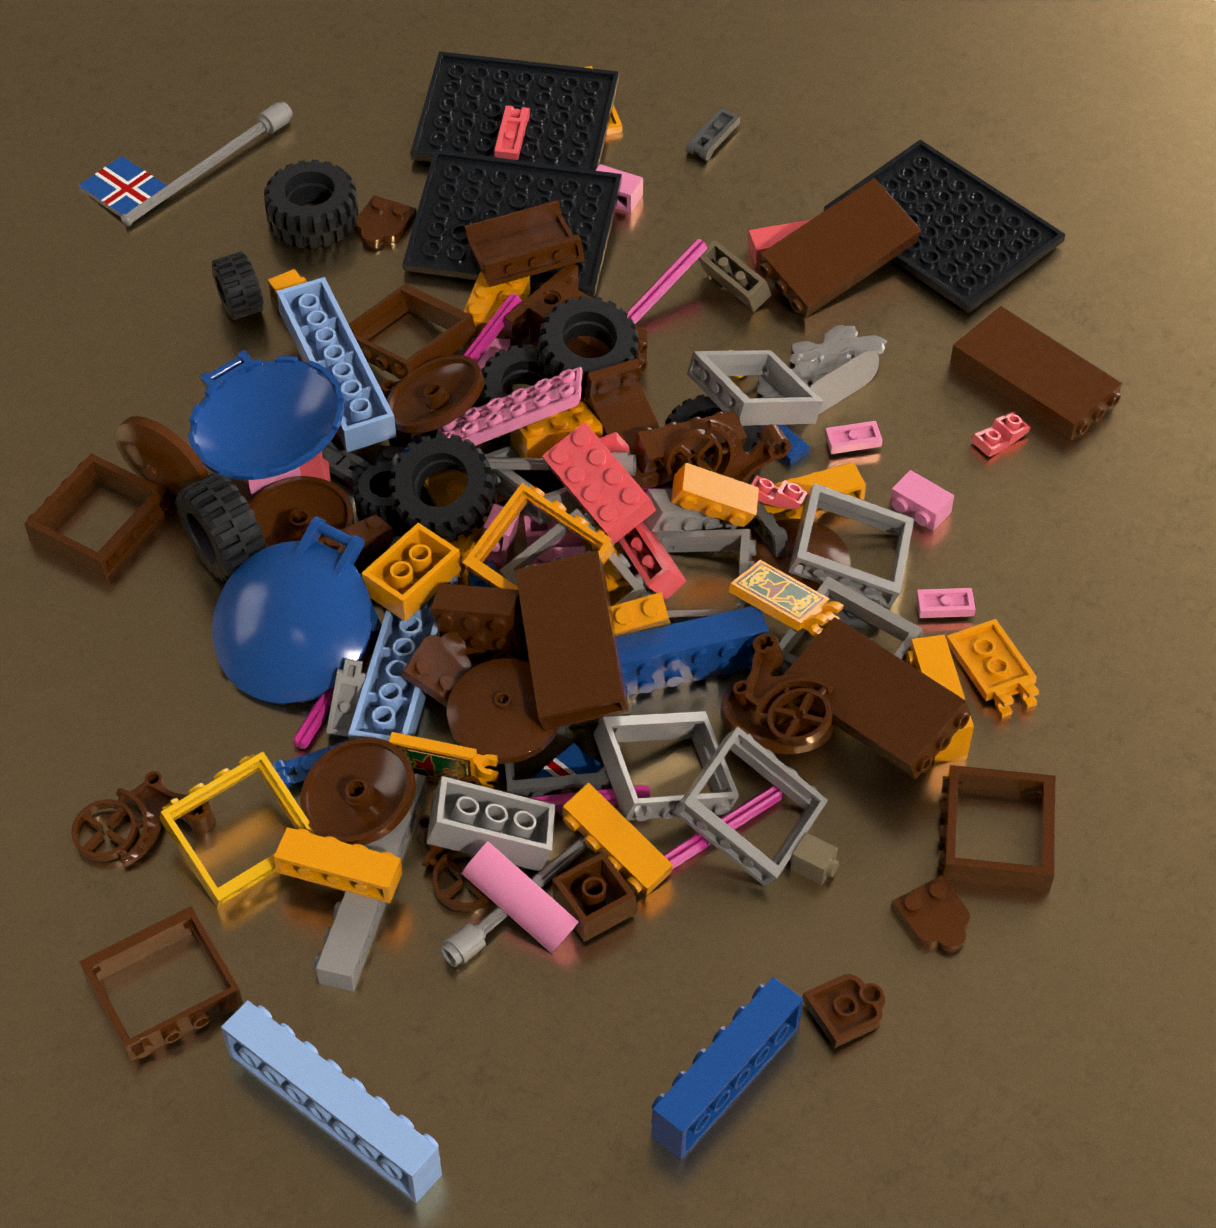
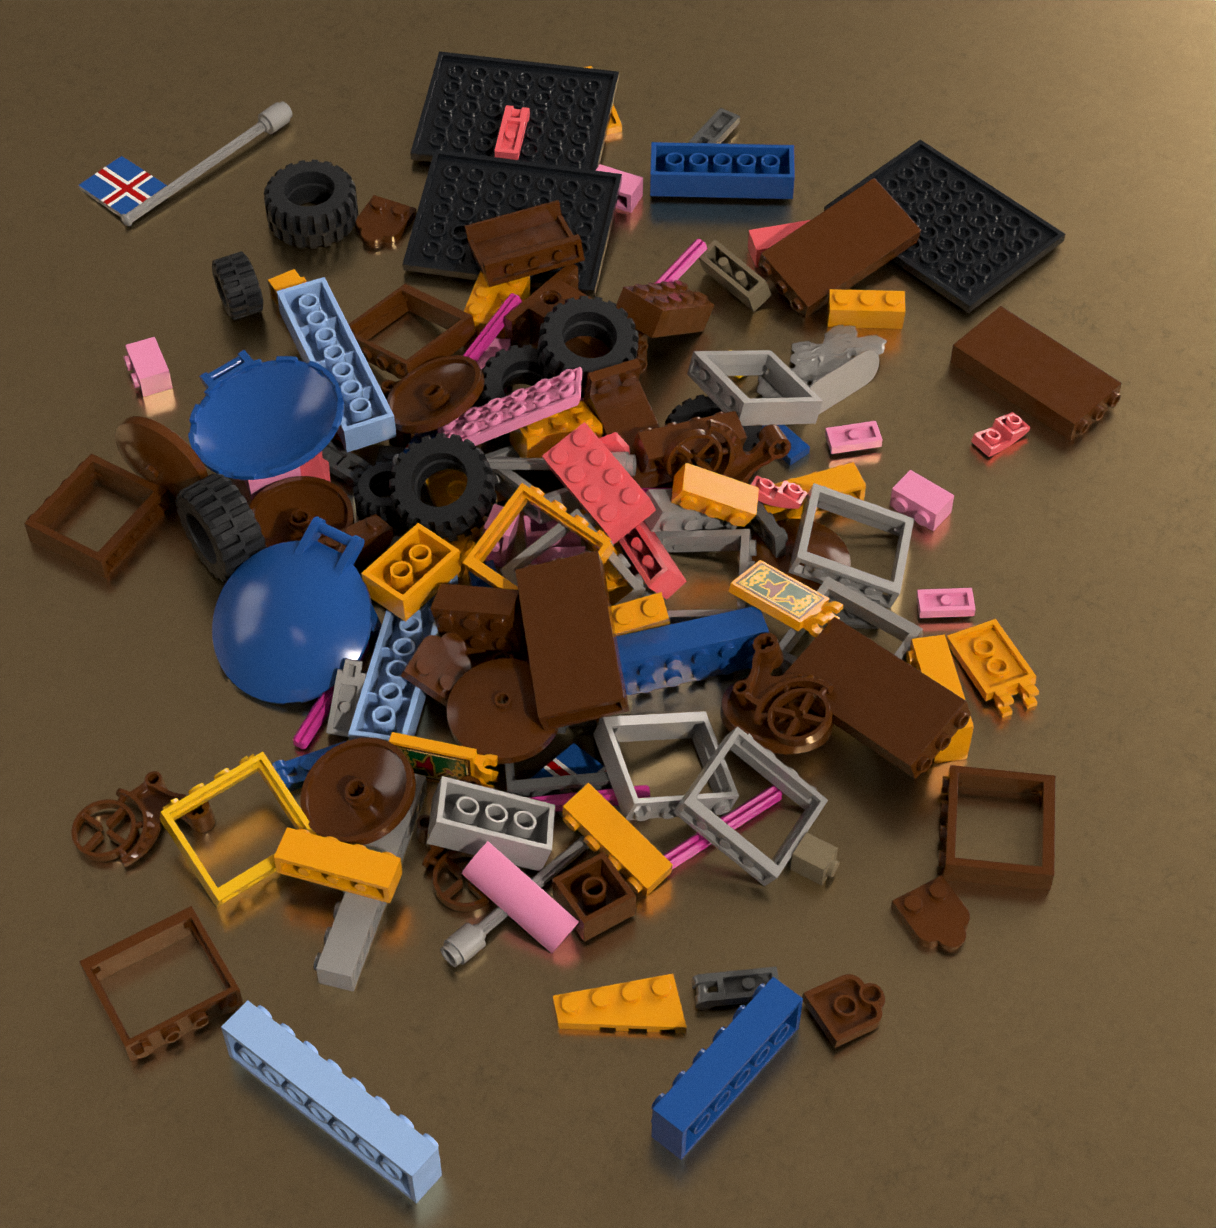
none -> bright pink brick [123,337,173,397]
none -> light orange wing [553,974,687,1033]
none -> reddish brown brick [616,280,715,338]
none -> blue brick [650,142,795,199]
none -> dark grey plate [691,966,779,1010]
none -> light orange brick [827,289,905,329]

